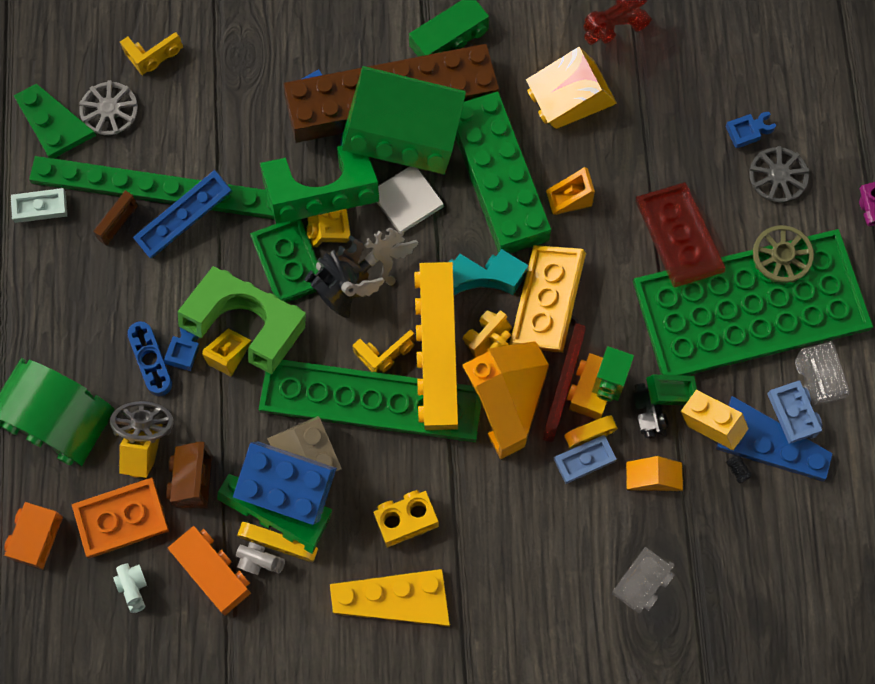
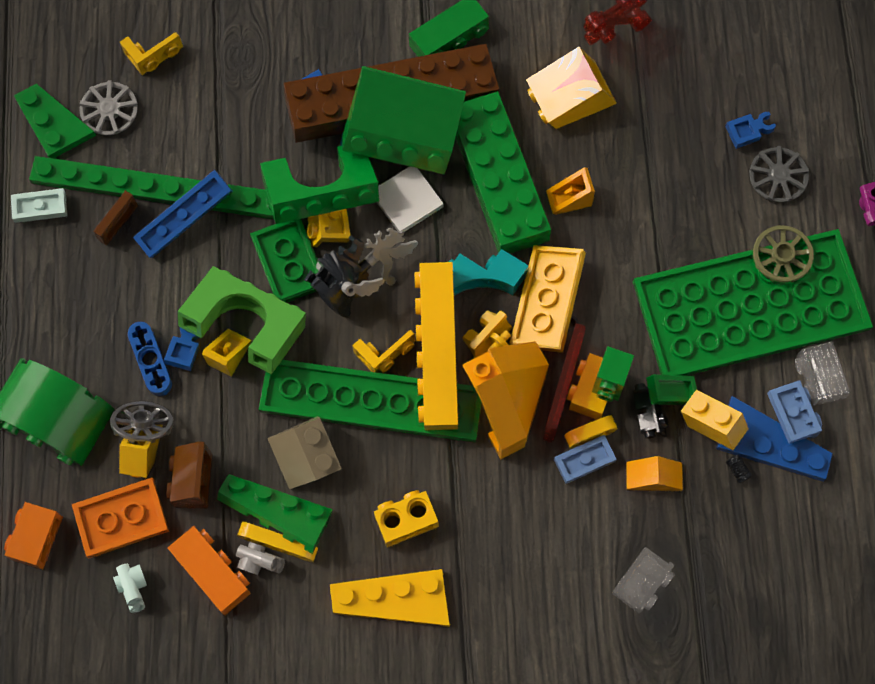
blue brick [233,441,337,525] -> none
clear red tile [636,182,725,288] -> none

